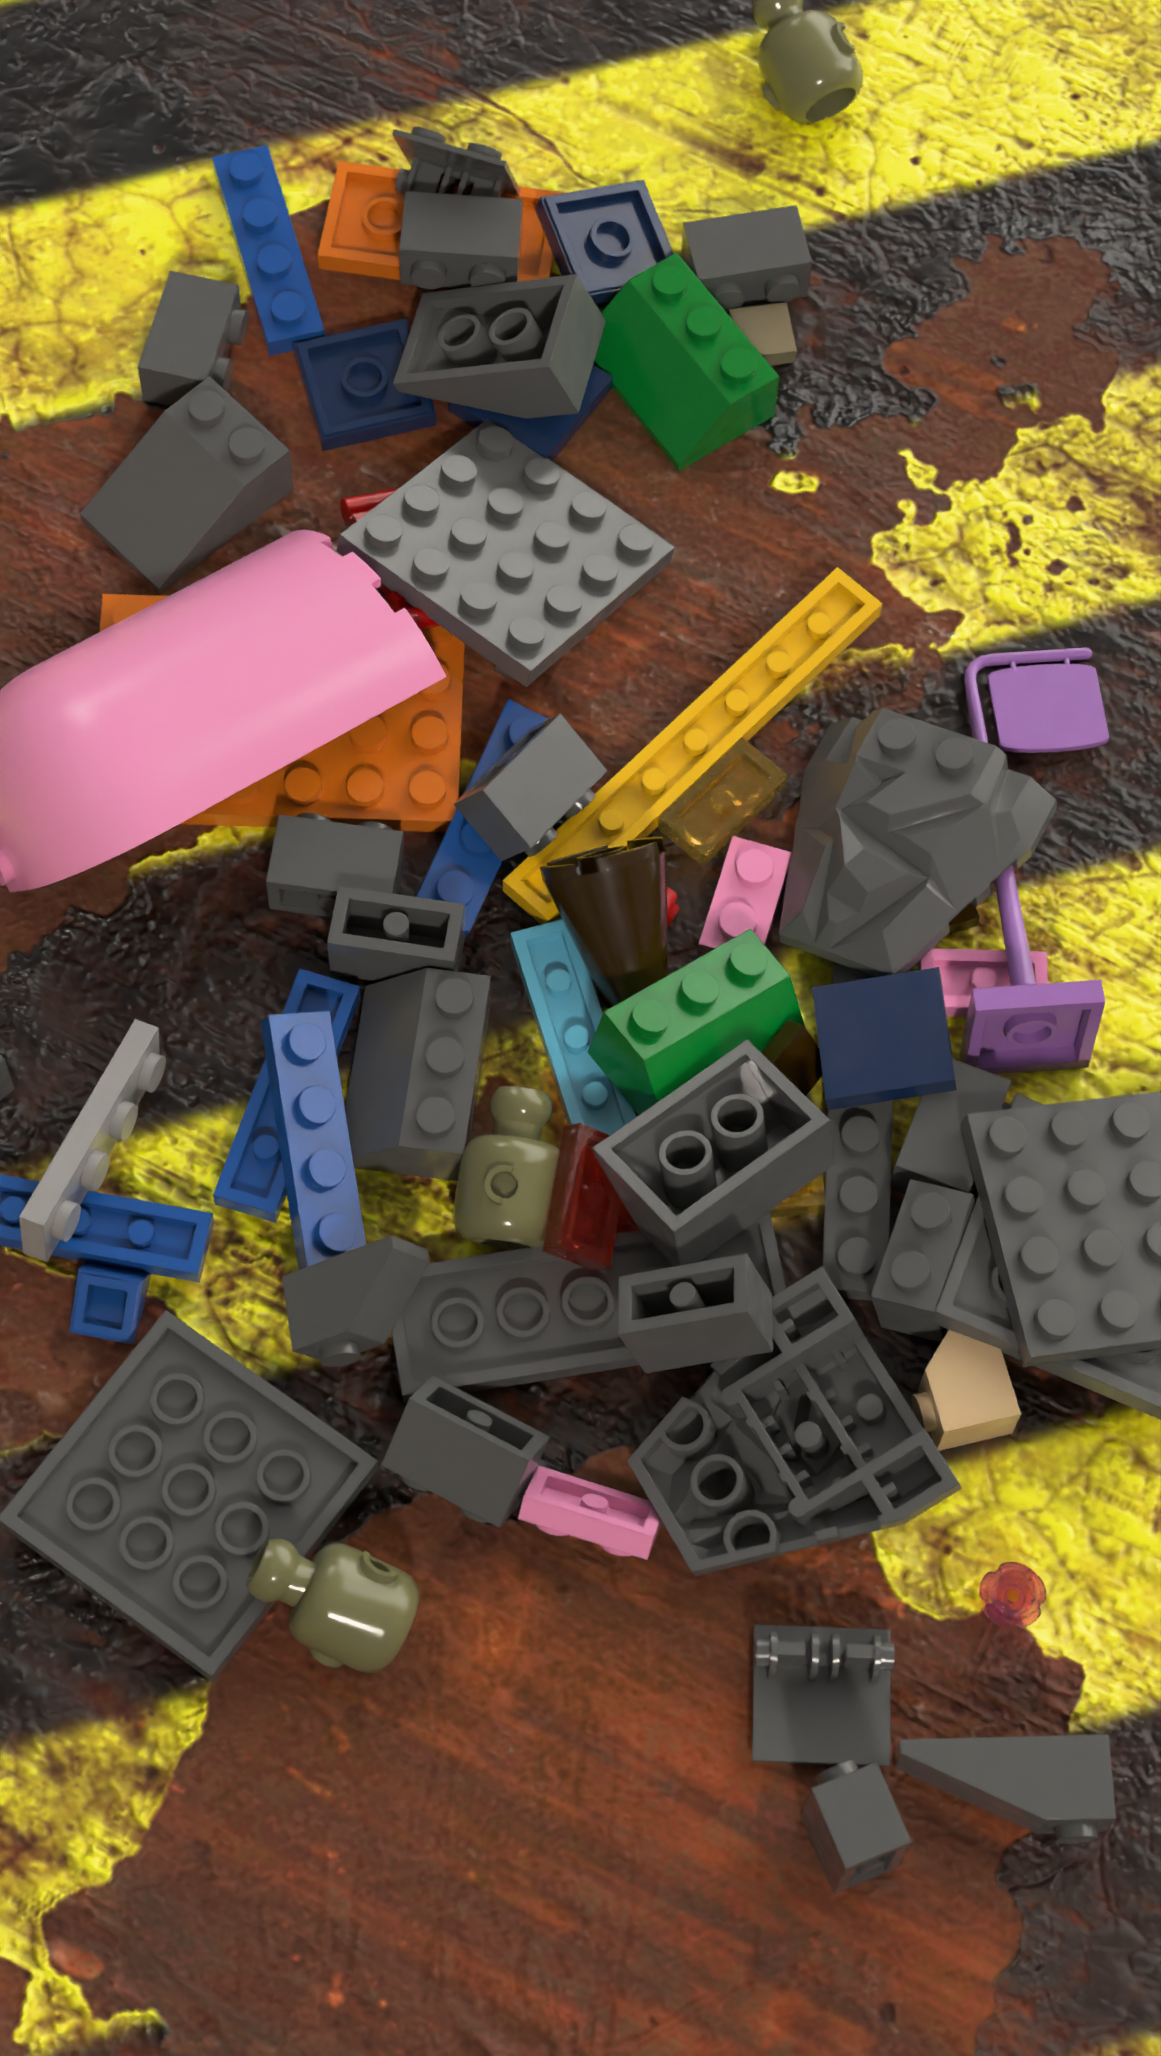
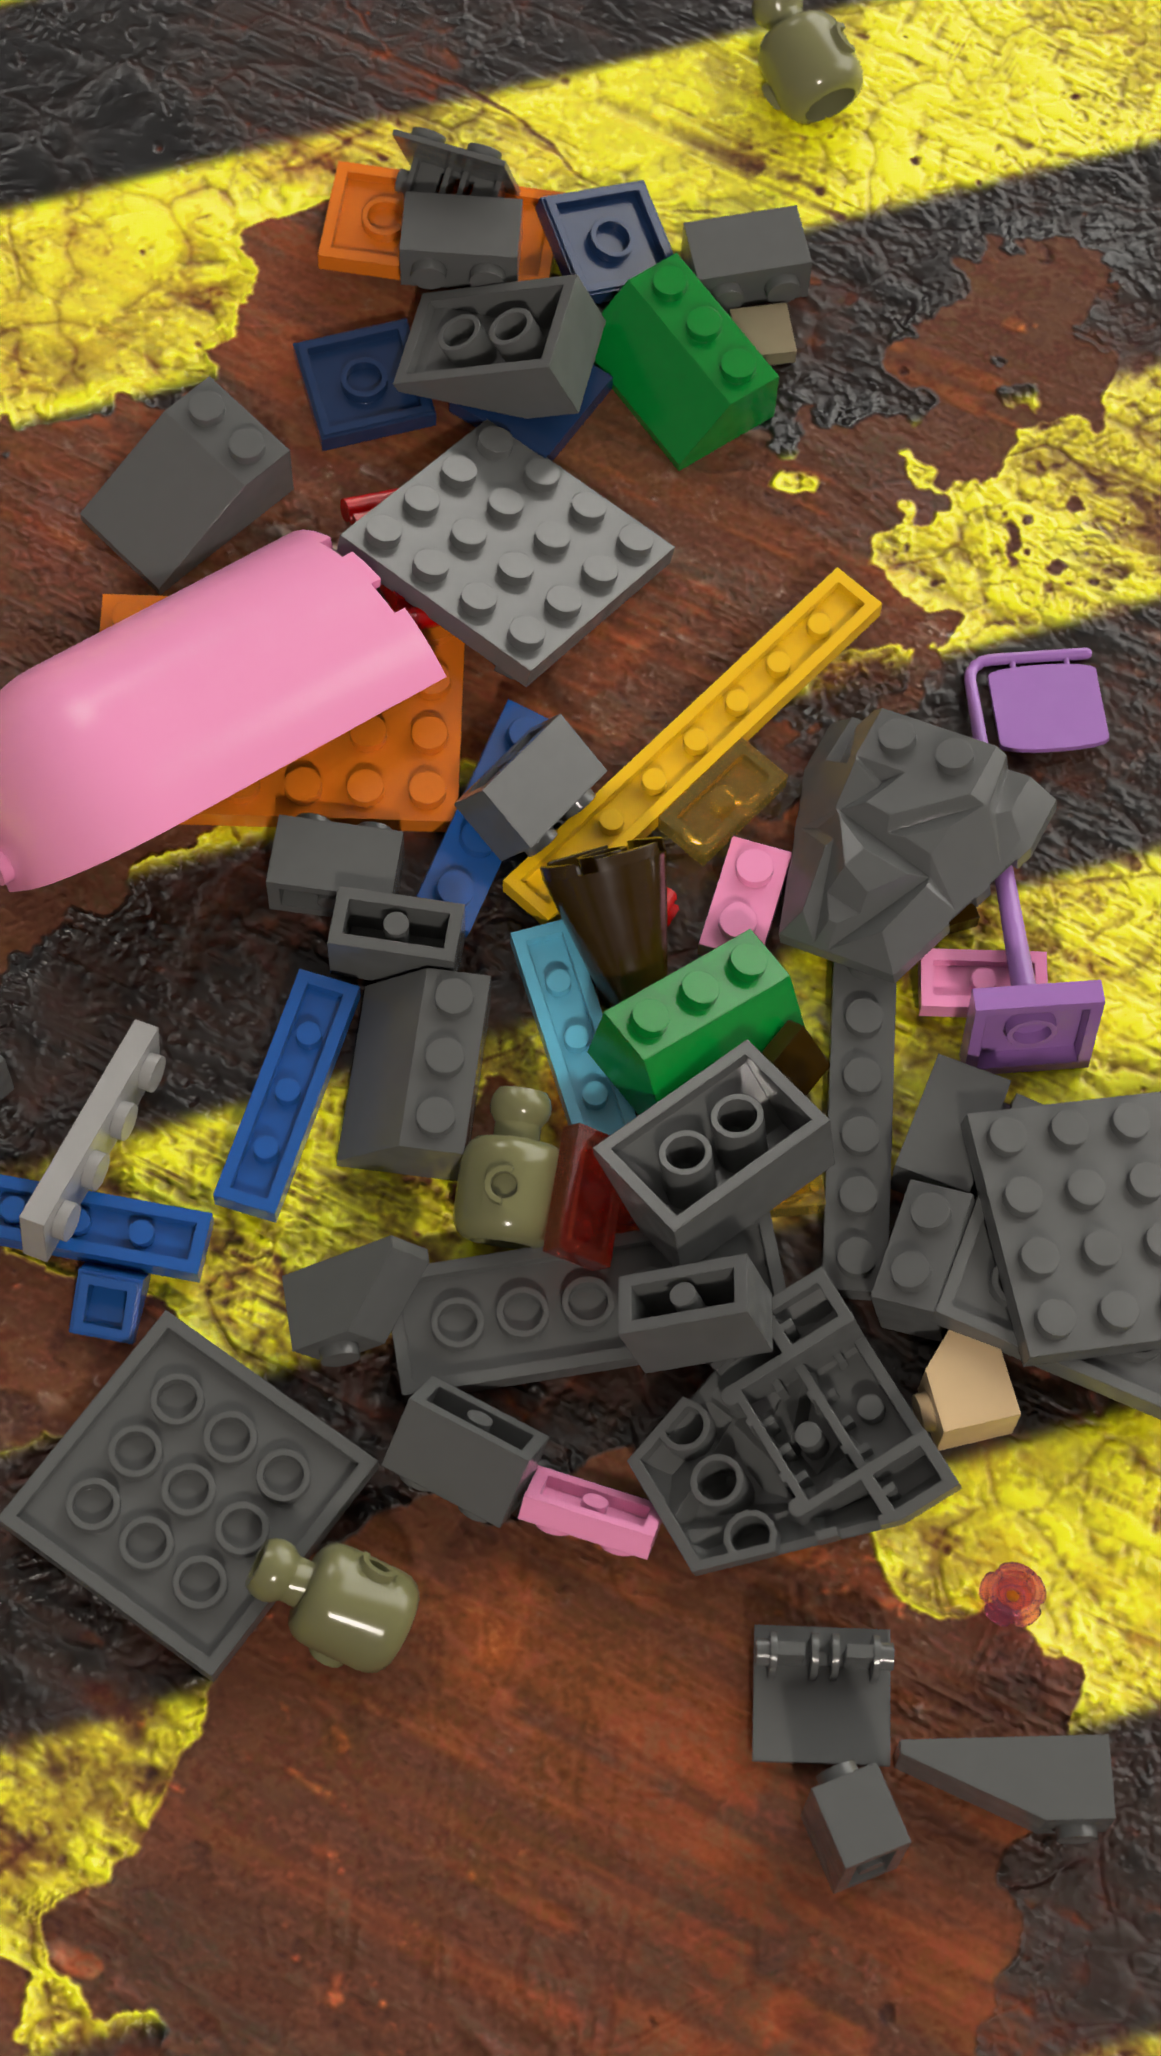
dark grey brick [138,271,249,406] -> none
blue plate [212,145,325,356] -> none
plate [261,1011,366,1270] -> none
dark blue tile [812,967,957,1110] -> none

